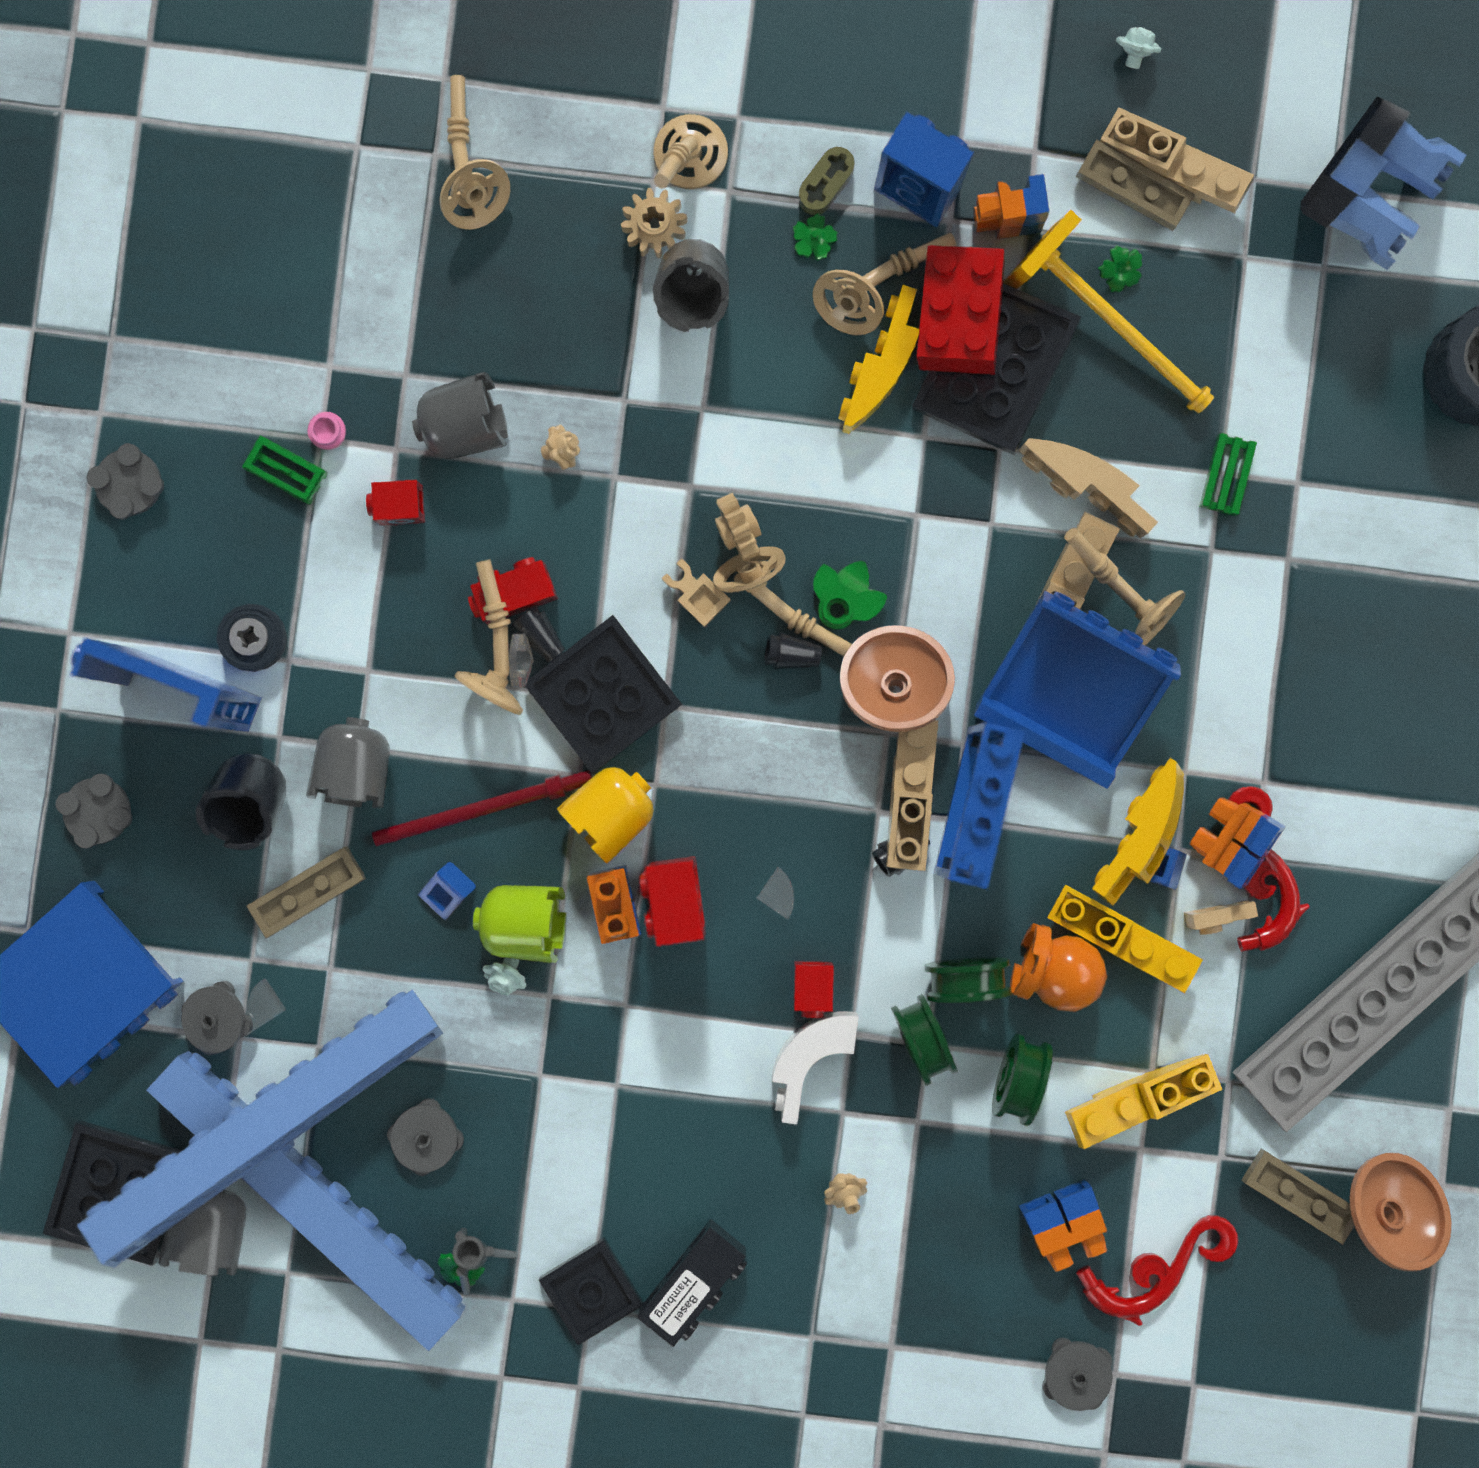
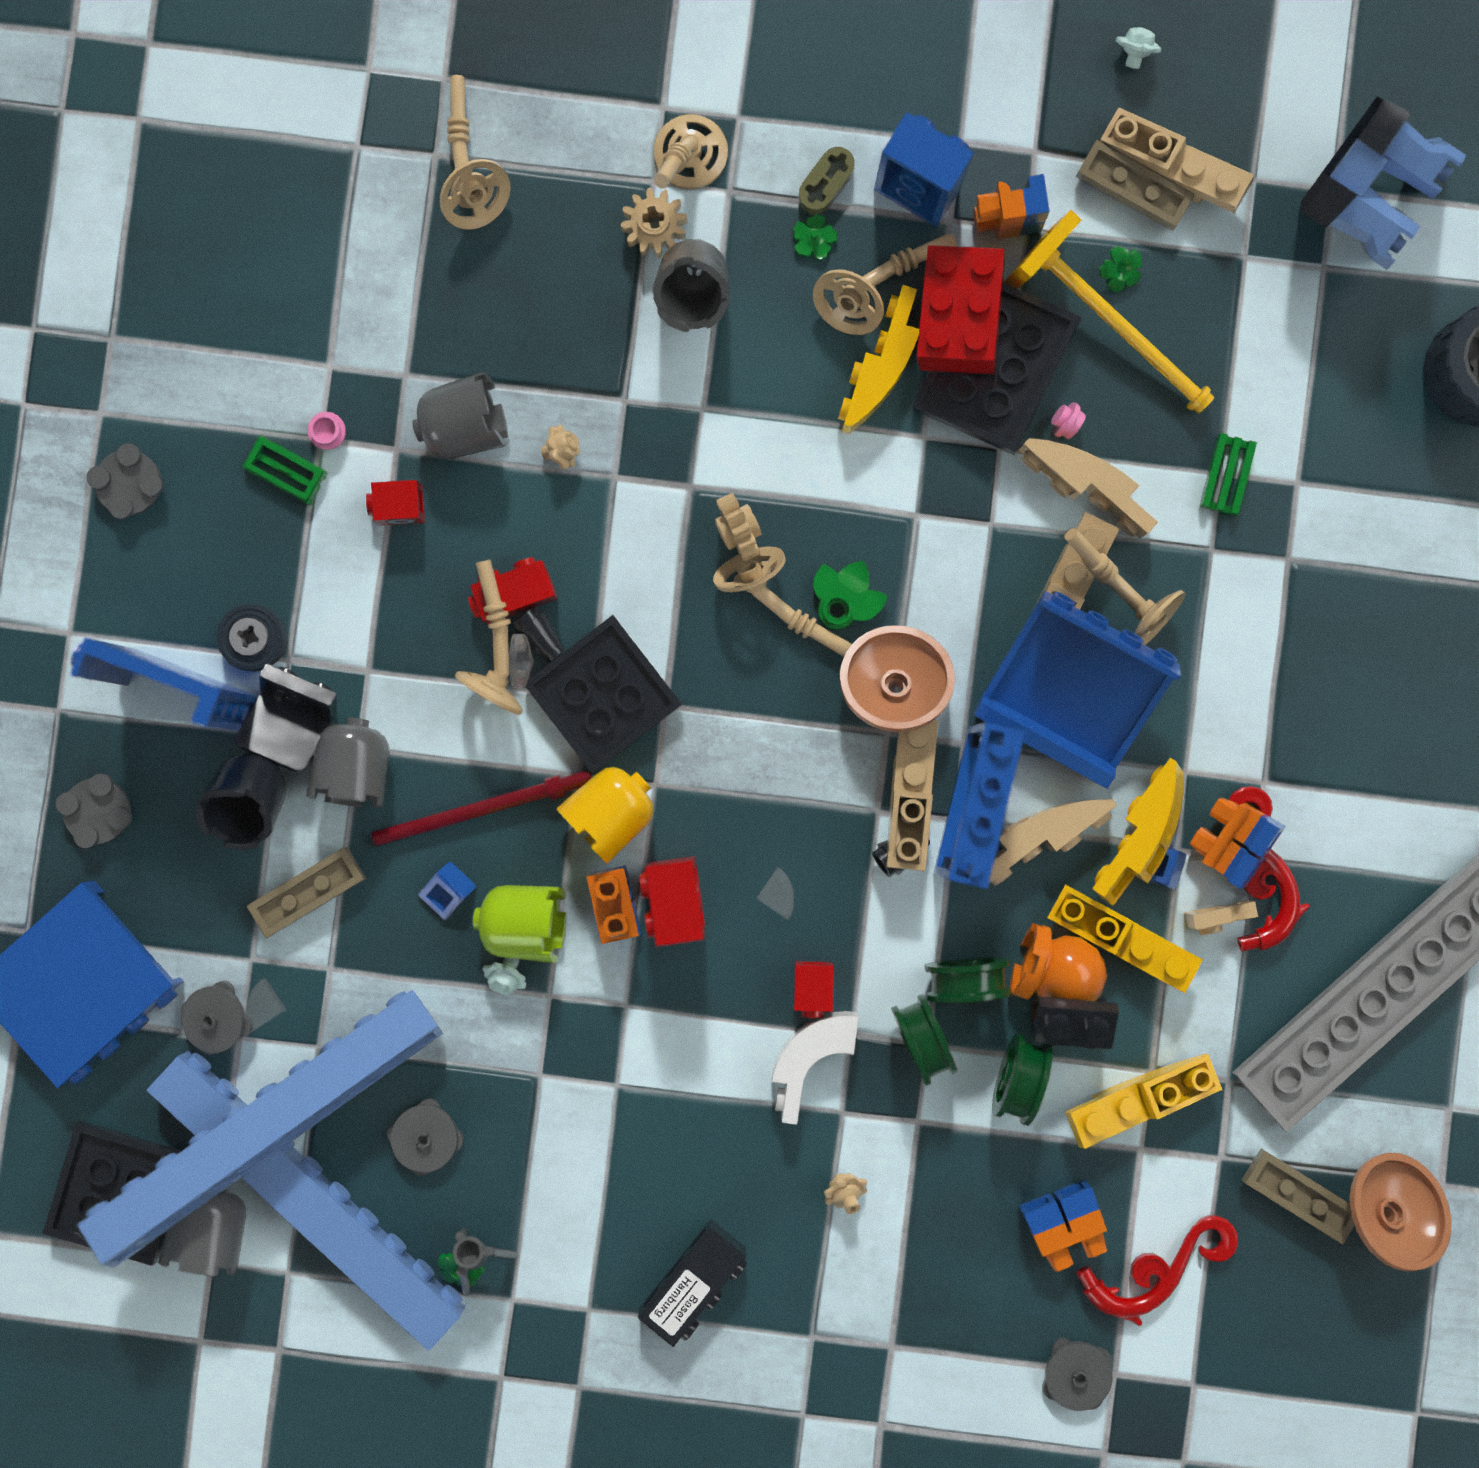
black tile [539,1237,644,1345] -> none
tan plate [662,558,731,628] -> none
black cone [764,632,822,669] -> none
none -> bracket [235,664,337,773]
none -> tan slope [989,799,1117,886]
none -> black bracket [1029,992,1119,1050]
none -> bright pink plate [1051,402,1086,439]

